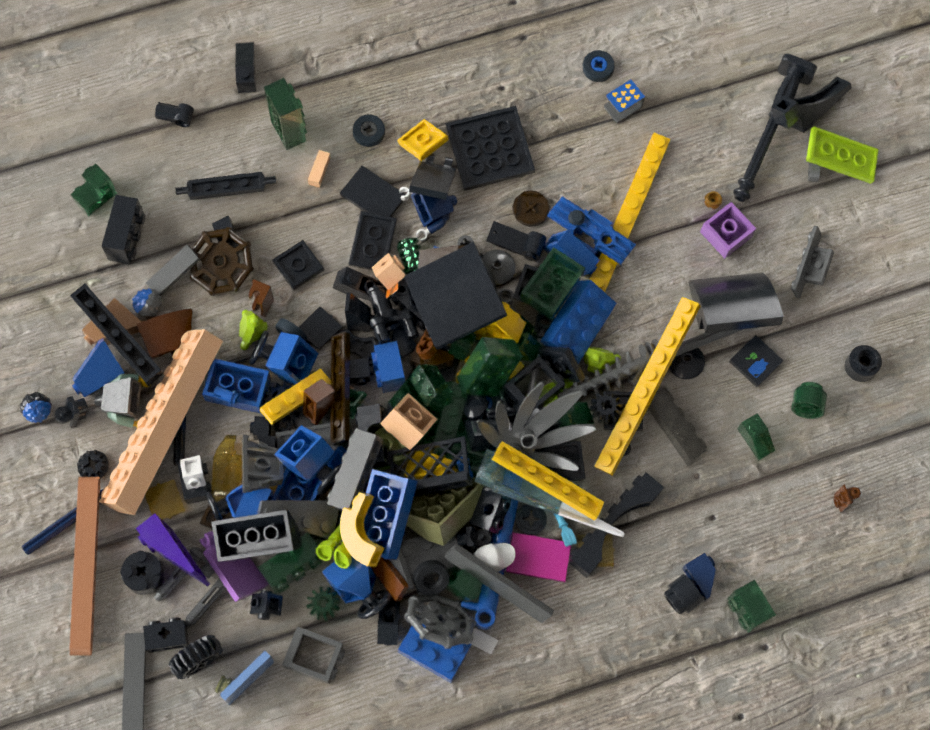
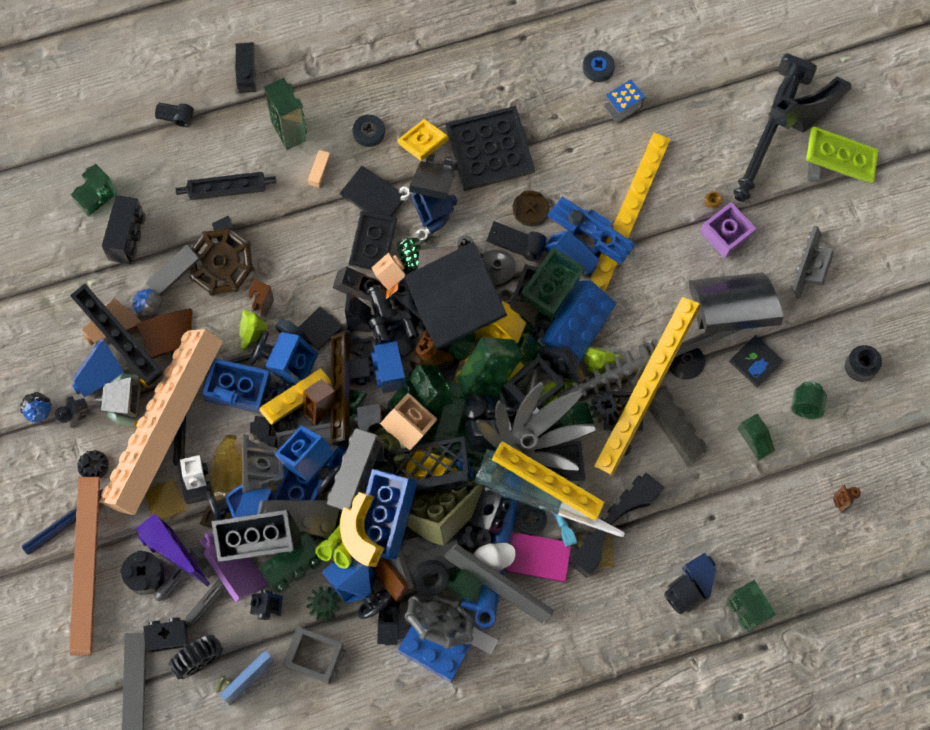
black tile [272,240,324,291] -> none

